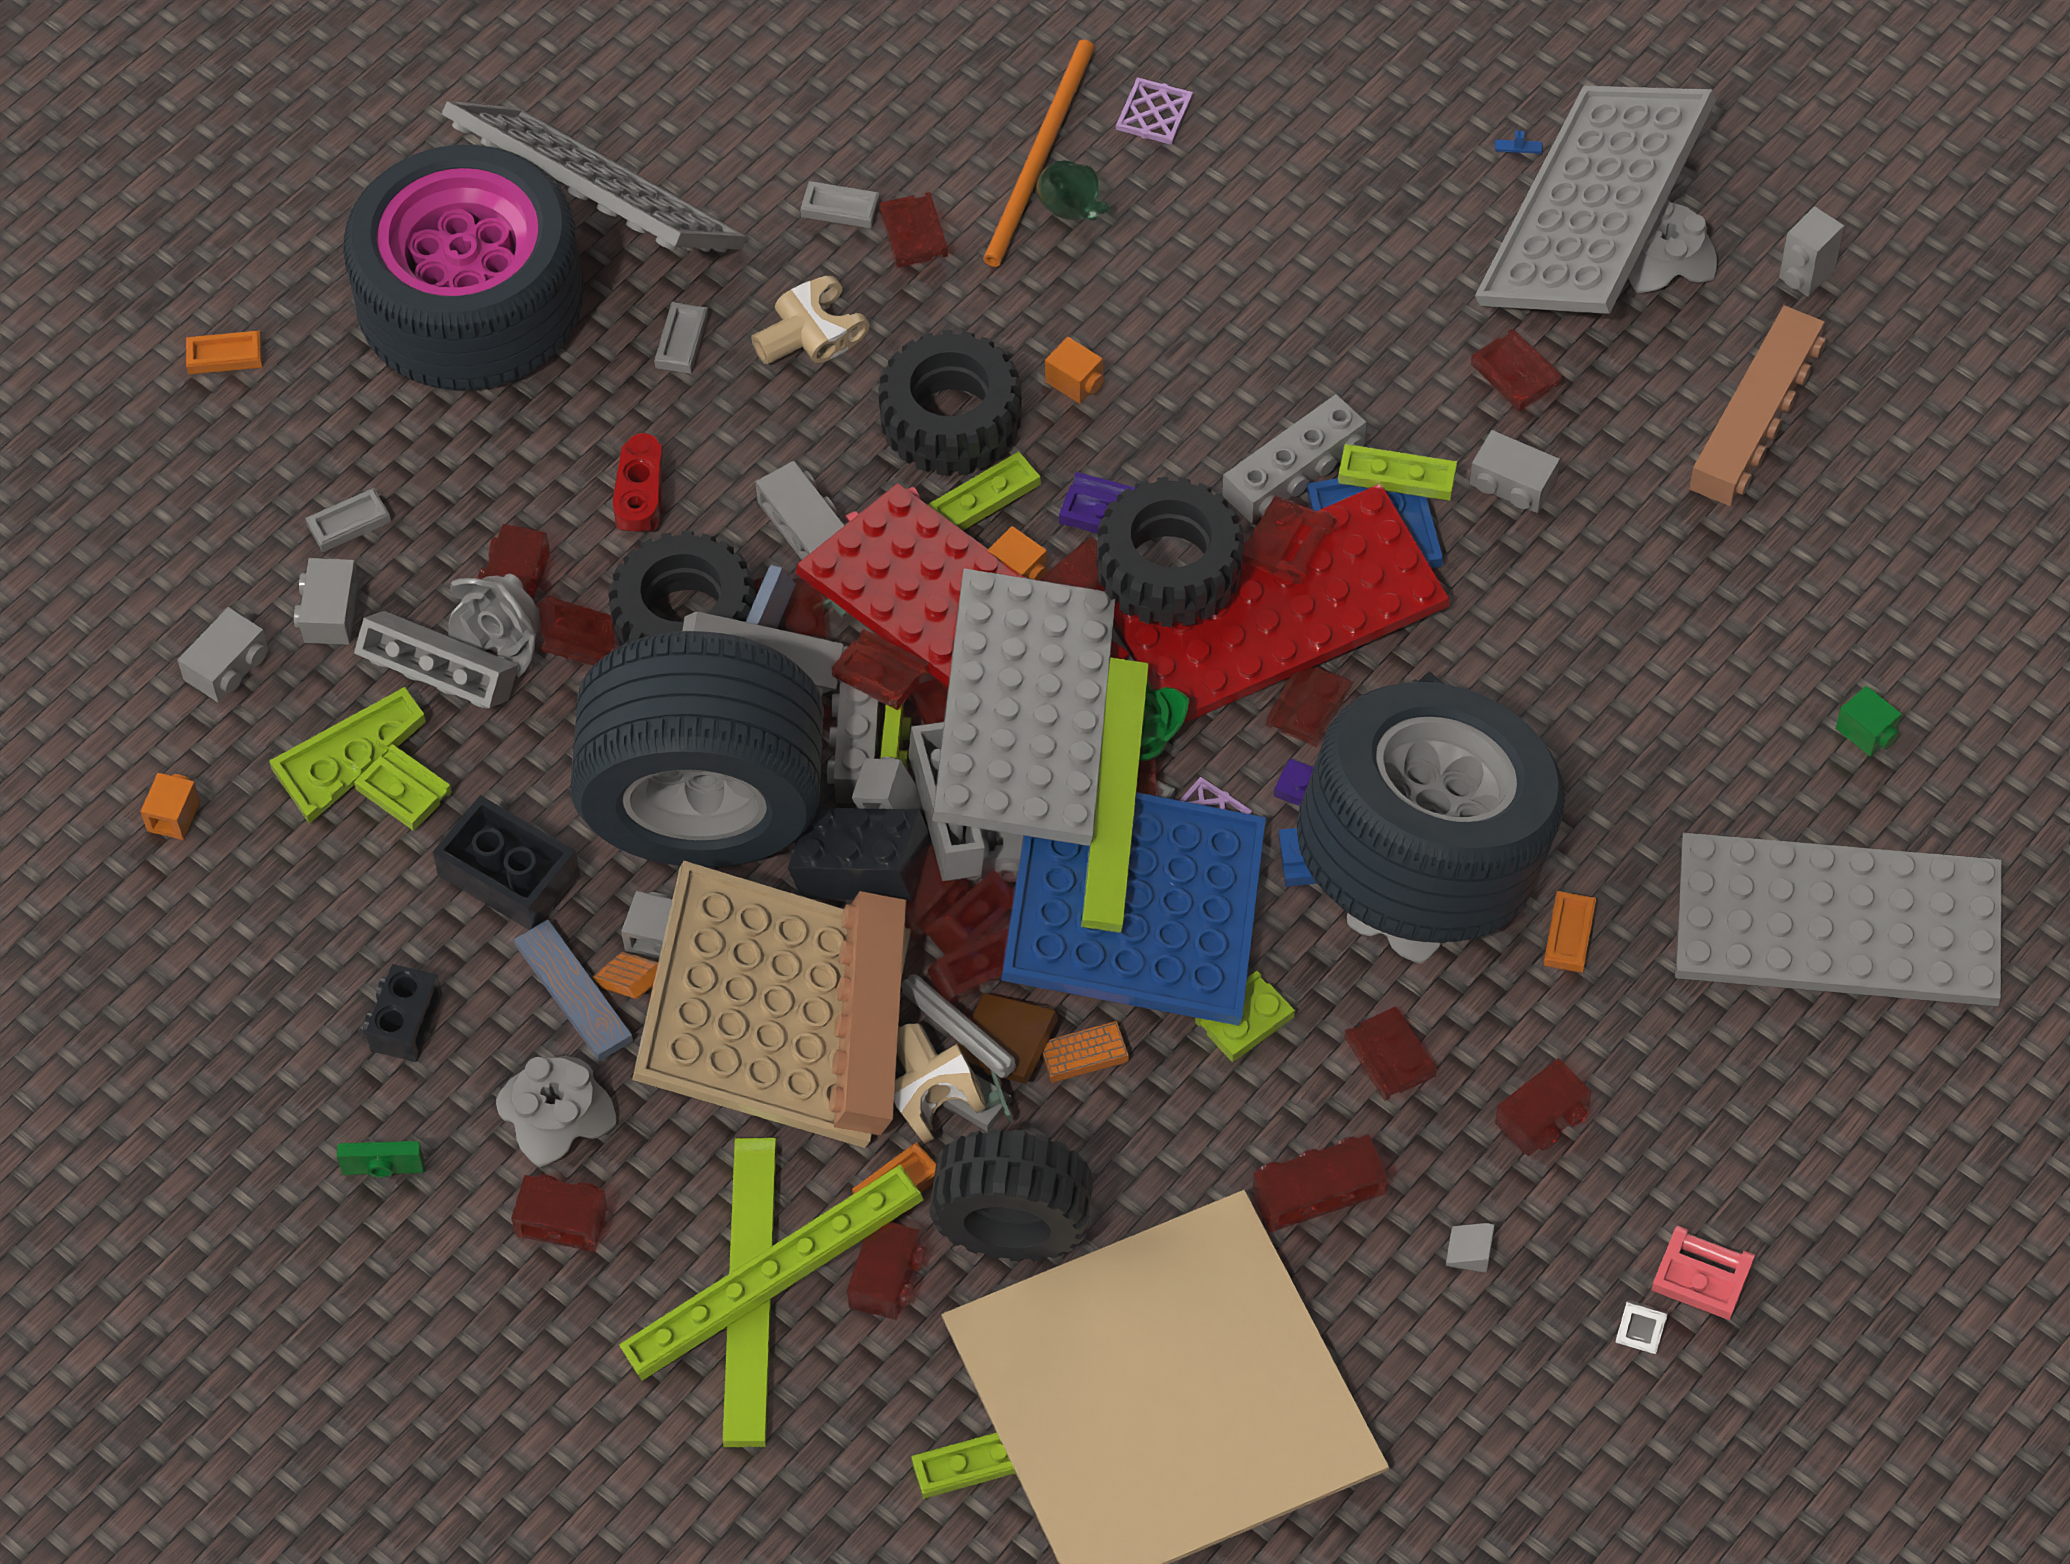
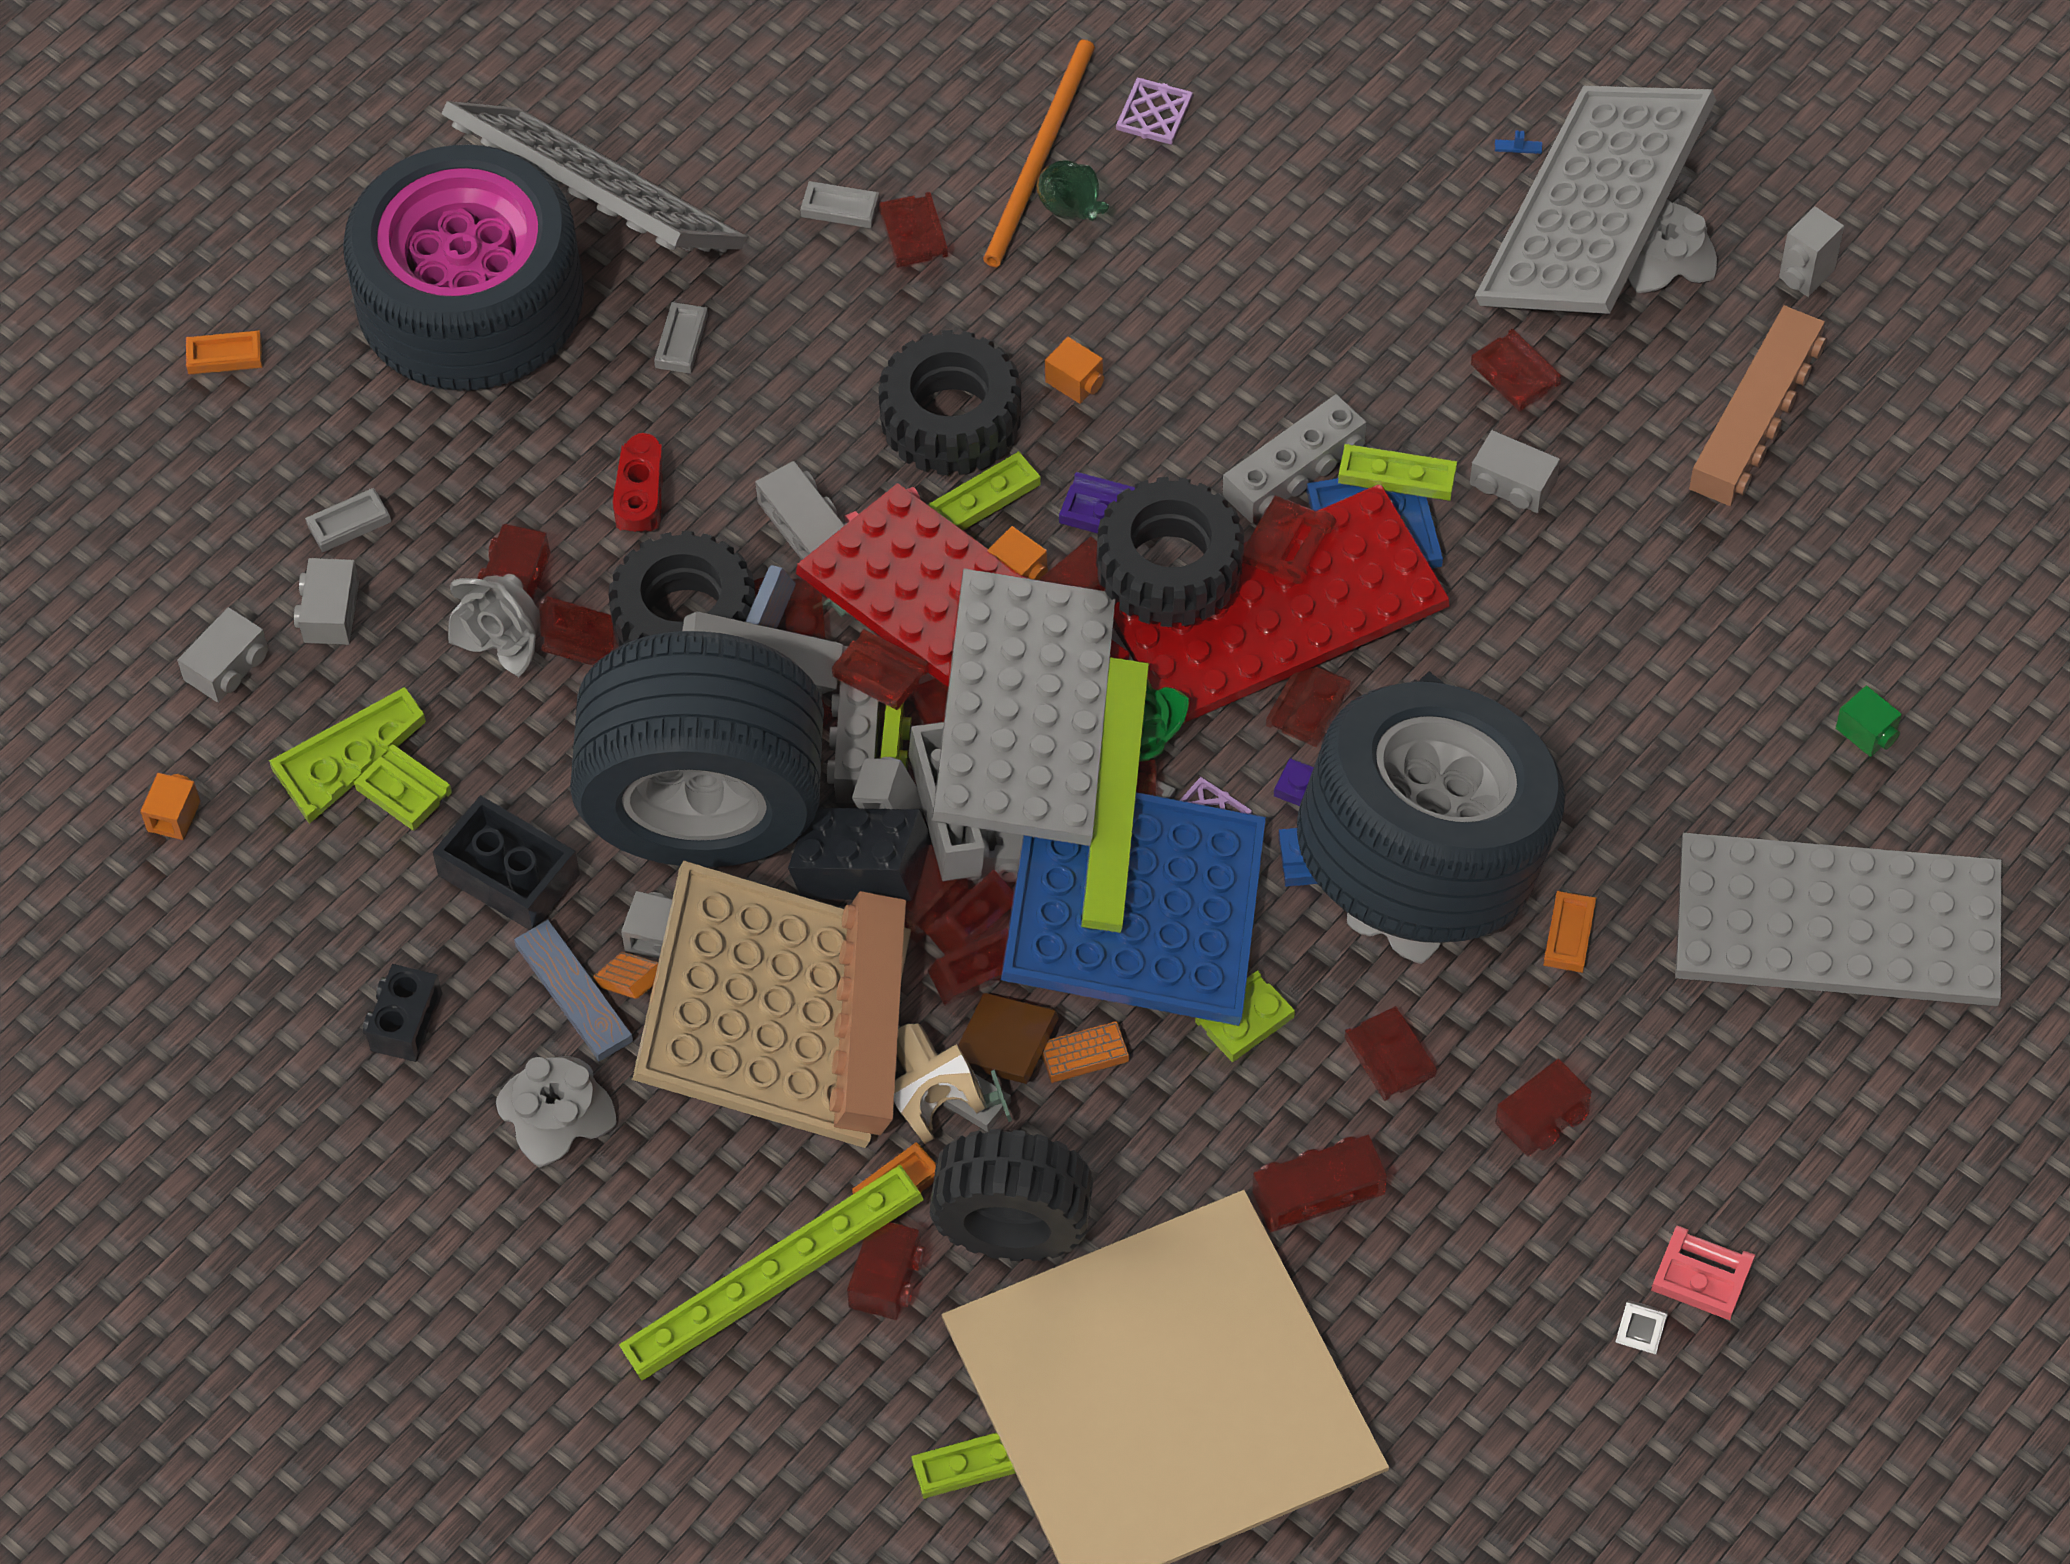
green plate [337,1141,425,1178] -> none
light grey brick [354,611,519,709] -> none
clear red brick [511,1175,608,1252] -> none
lime tile [723,1138,776,1447] -> none
tan connector [751,276,870,365] -> none
light grey axle [901,974,1016,1078] -> none
light grey slope [1446,1223,1495,1273] -> none

